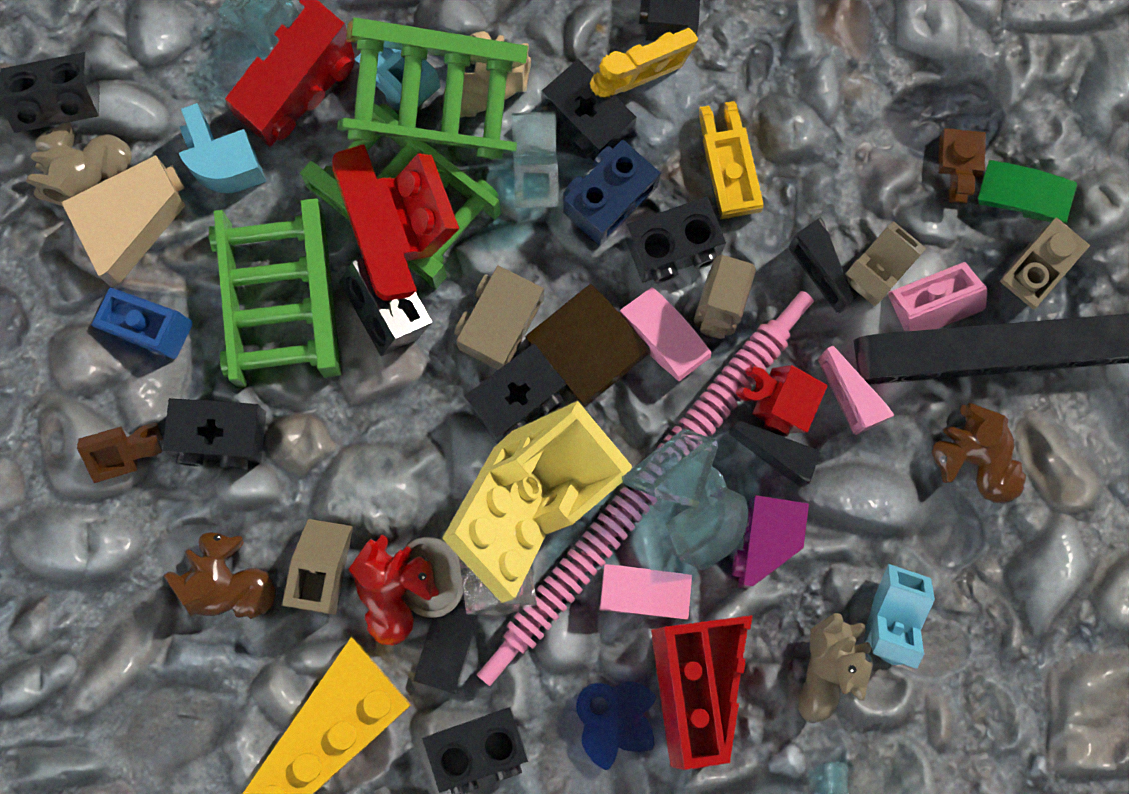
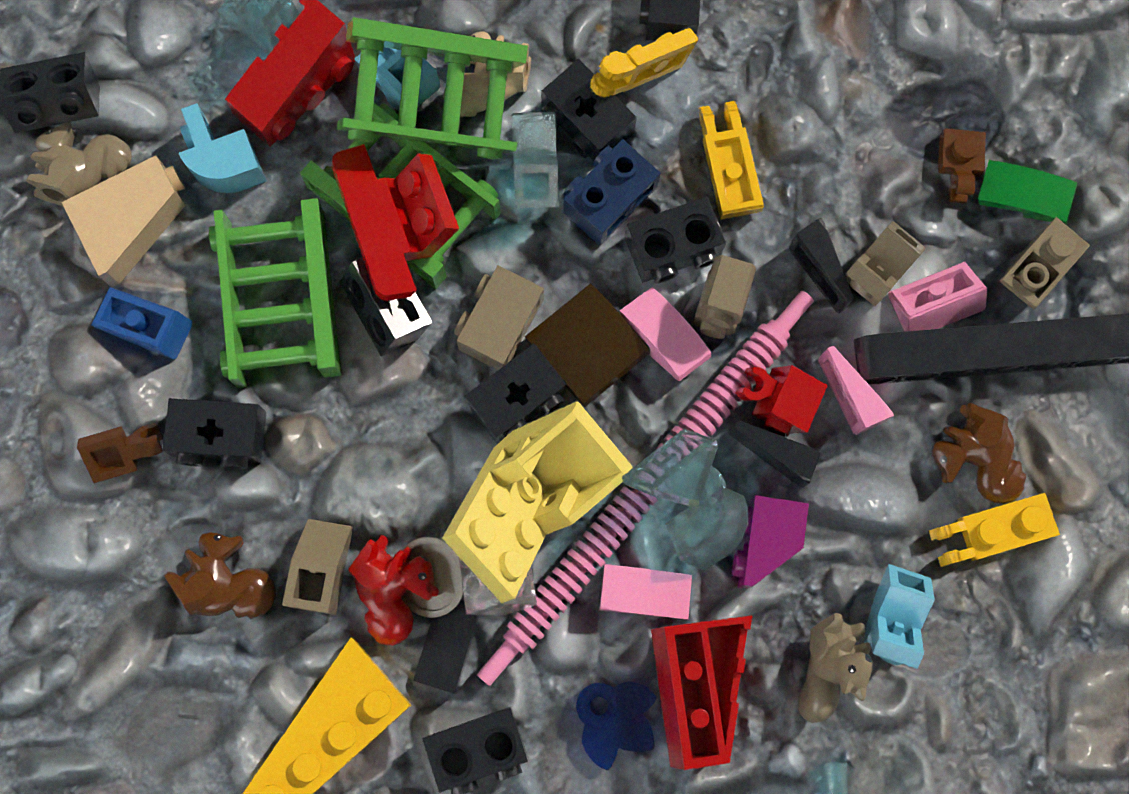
none -> yellow hinge [929,493,1060,567]

